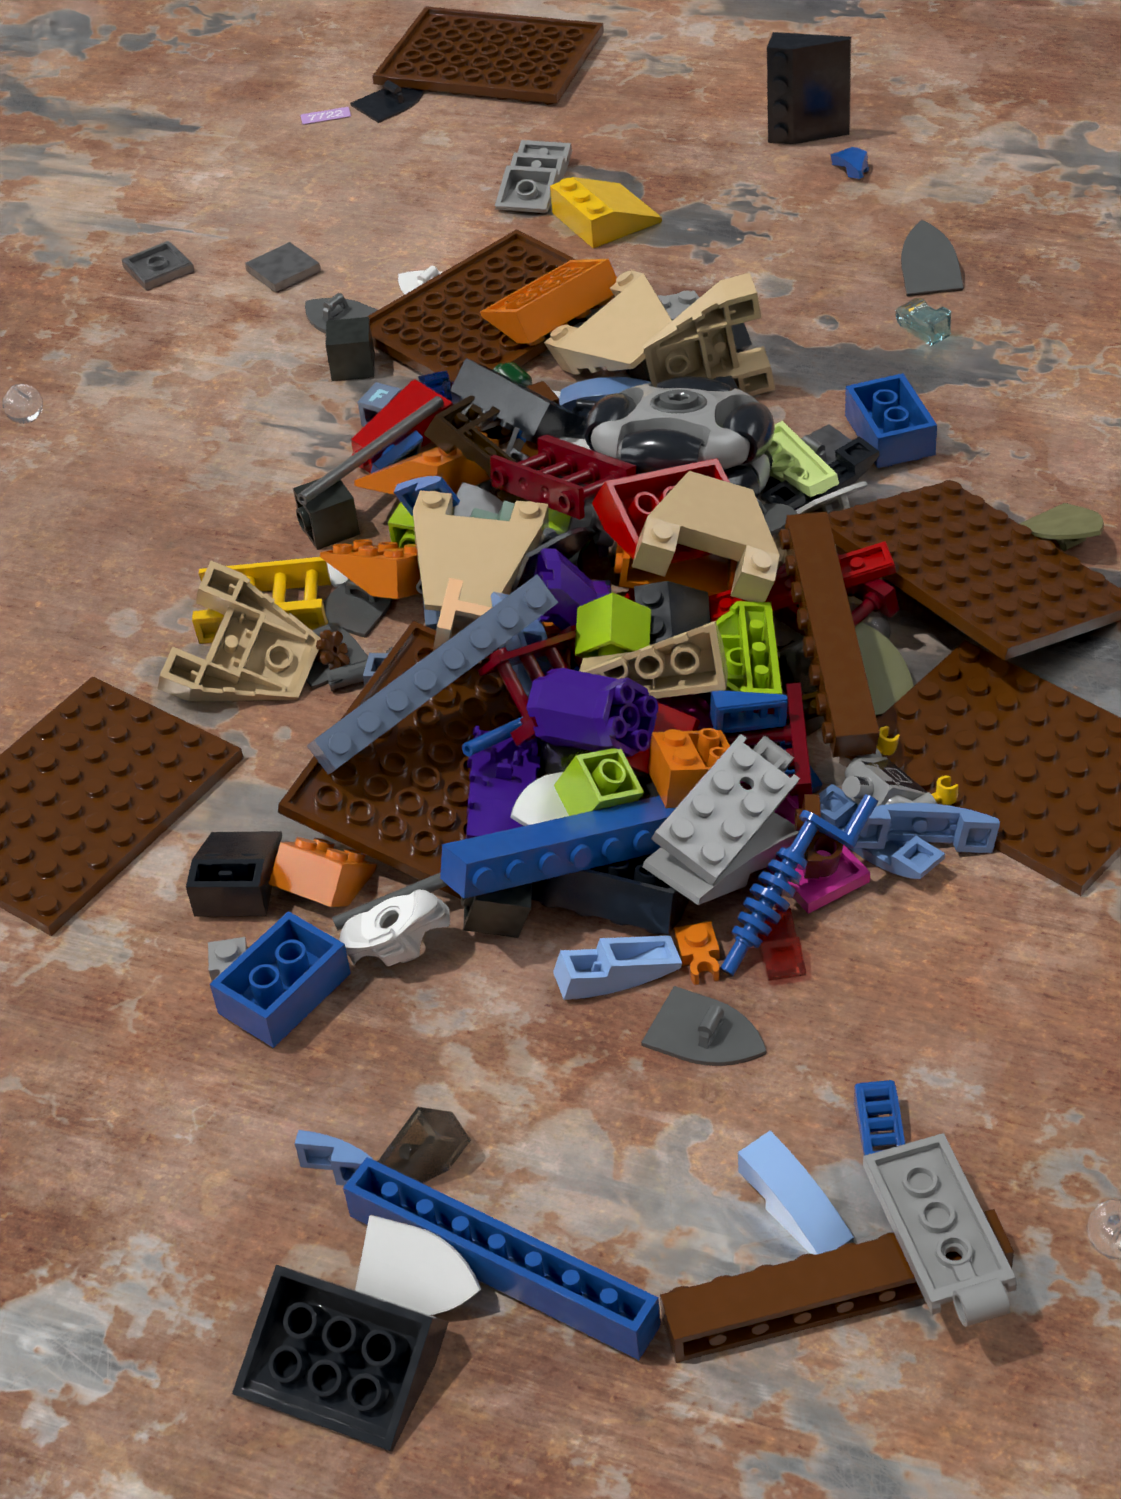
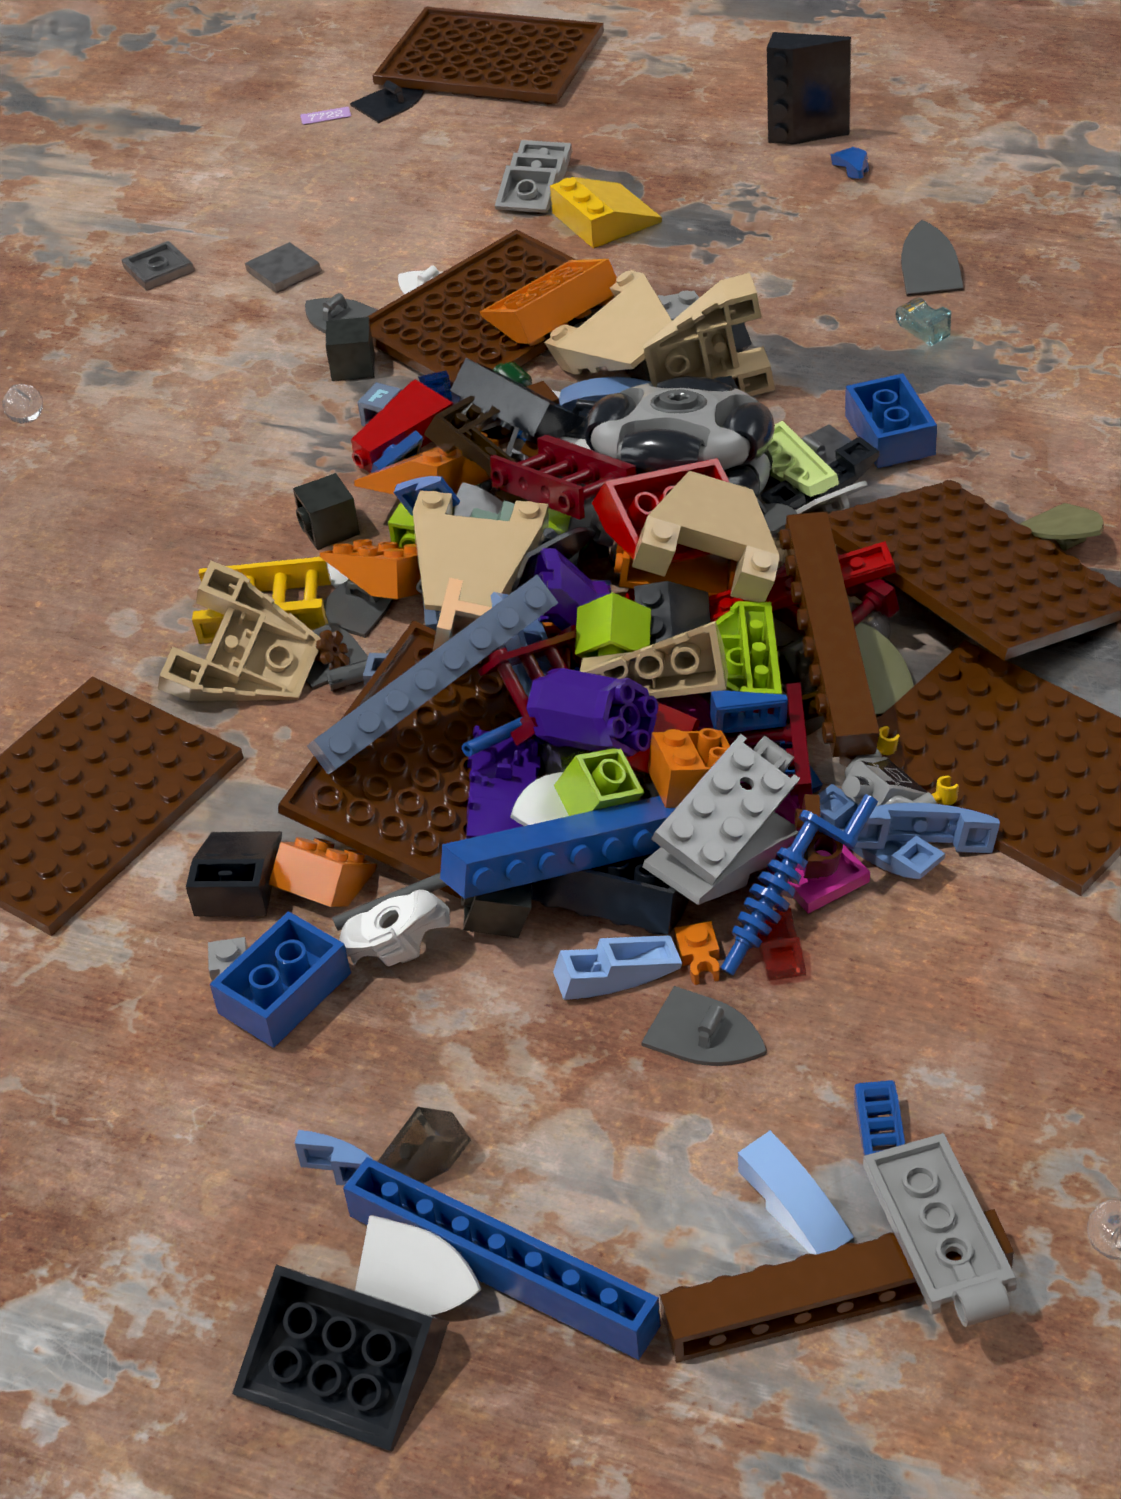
dark grey piece [297,396,444,505] -> none

